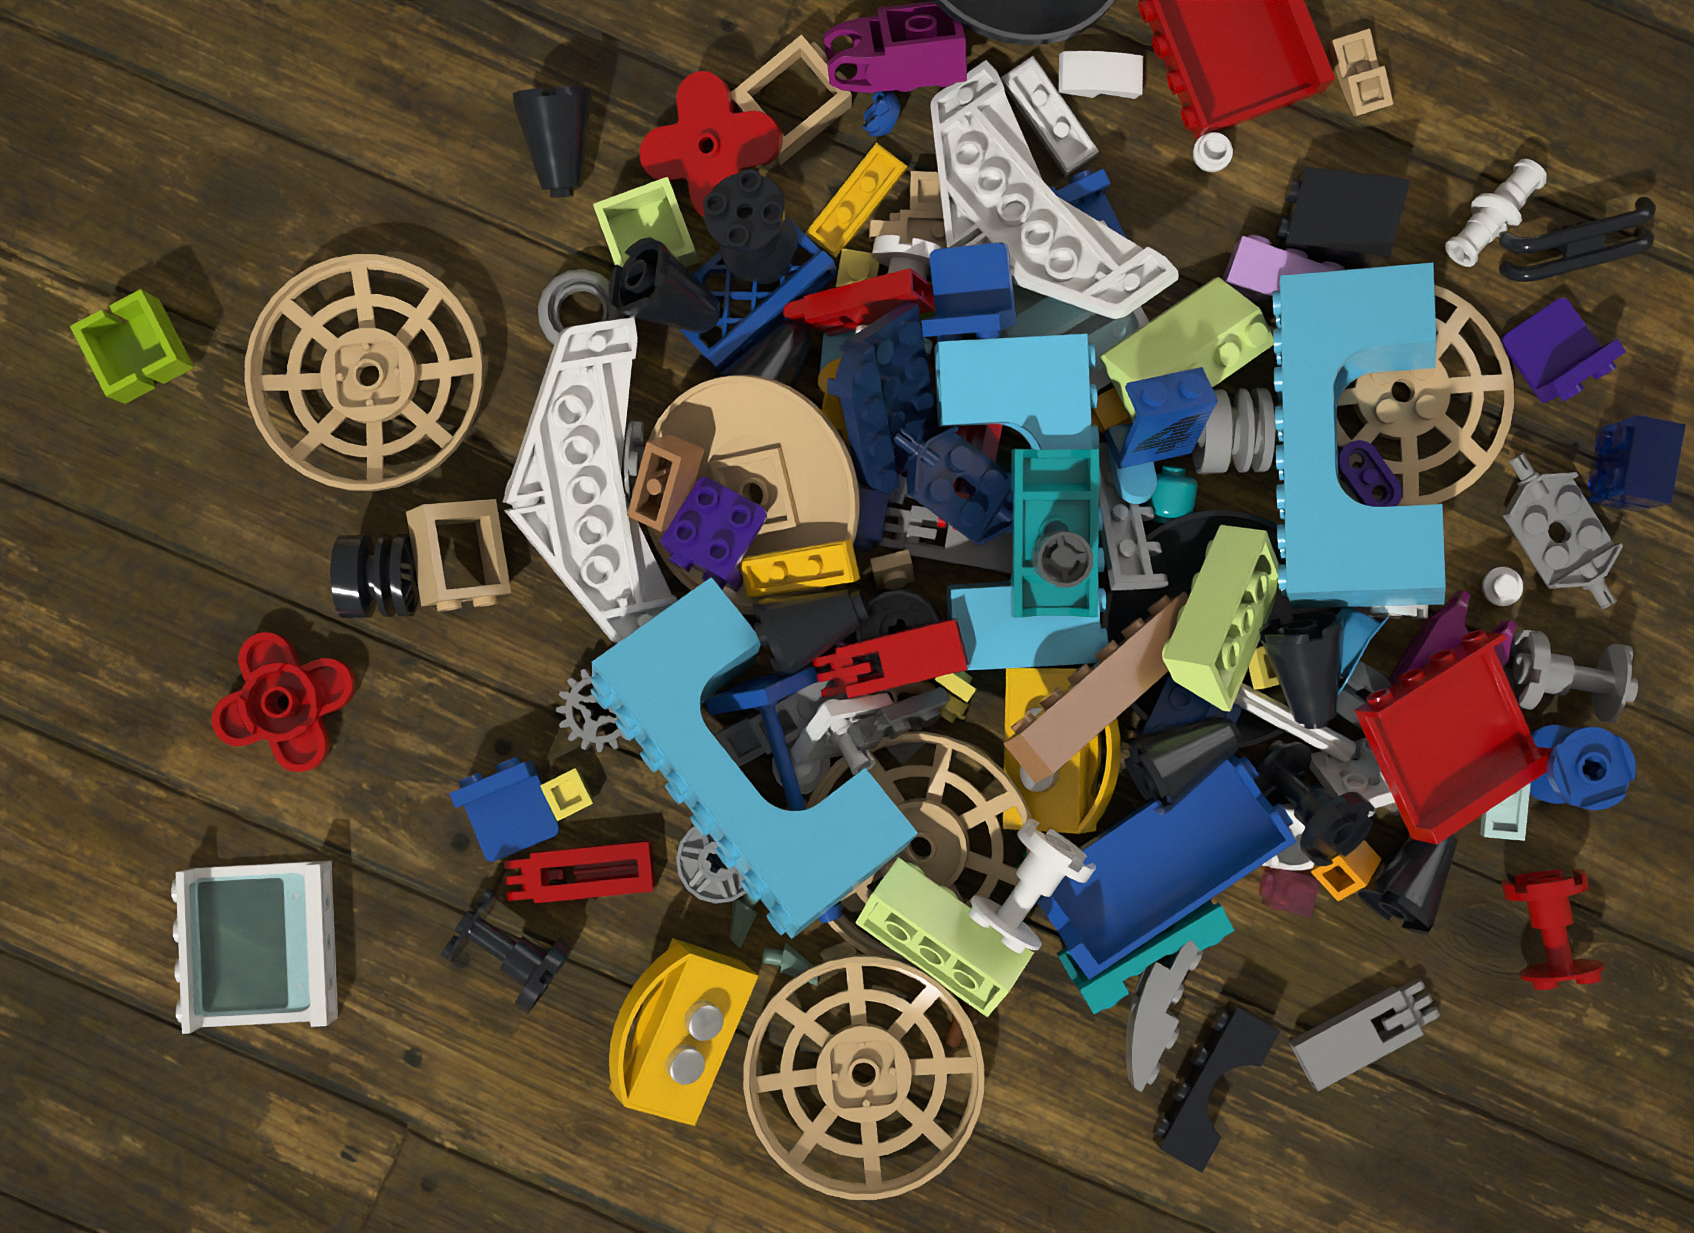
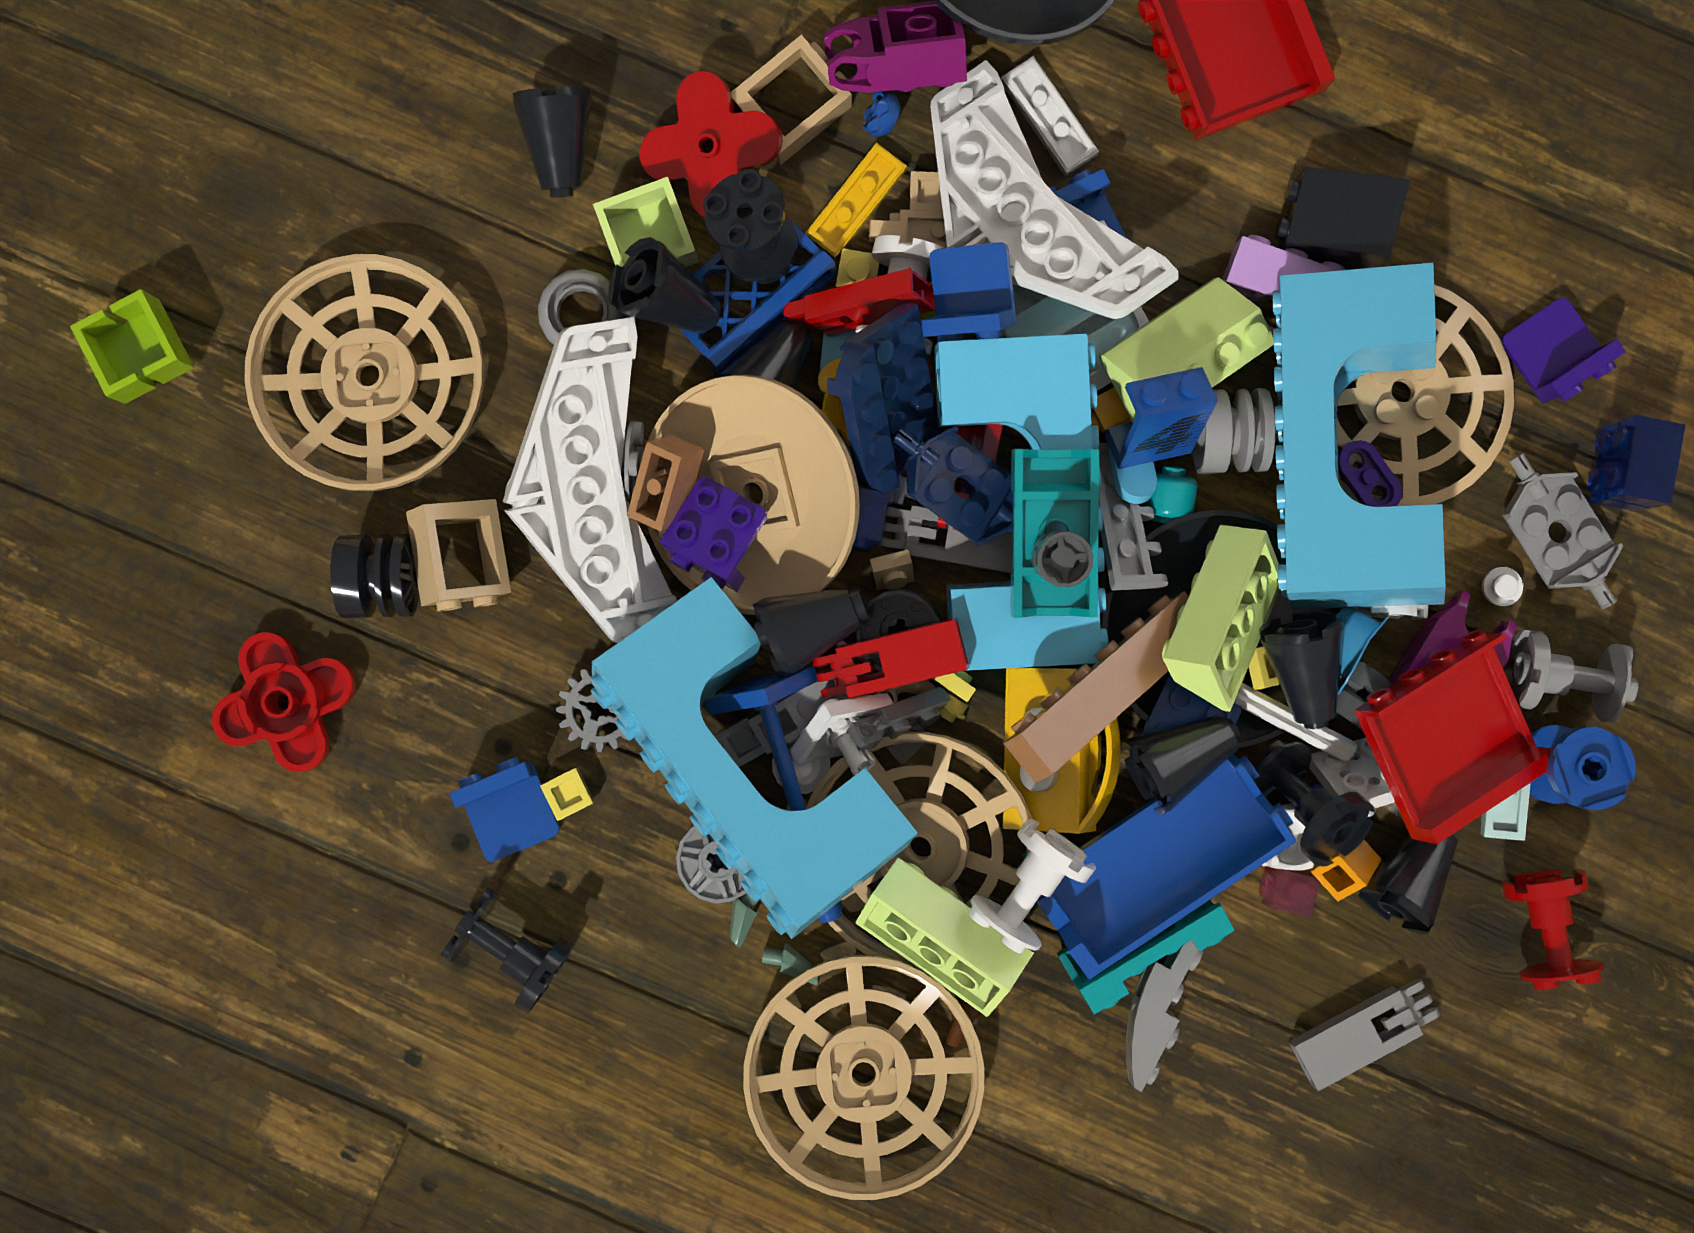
clear light blue panel [171,860,338,1034] -> none
red hinge [504,840,656,903] -> none
yellow piece [609,938,759,1126] -> none
yellow tile [739,539,860,598] -> none
white slope [1059,51,1143,99] -> none
black arch [1153,1000,1280,1173] -> none
white plate [1193,132,1233,172] -> none
tan slope [1328,29,1394,116] -> none
white piece [1445,159,1547,267] -> none
black piece [1499,197,1656,282] -> none

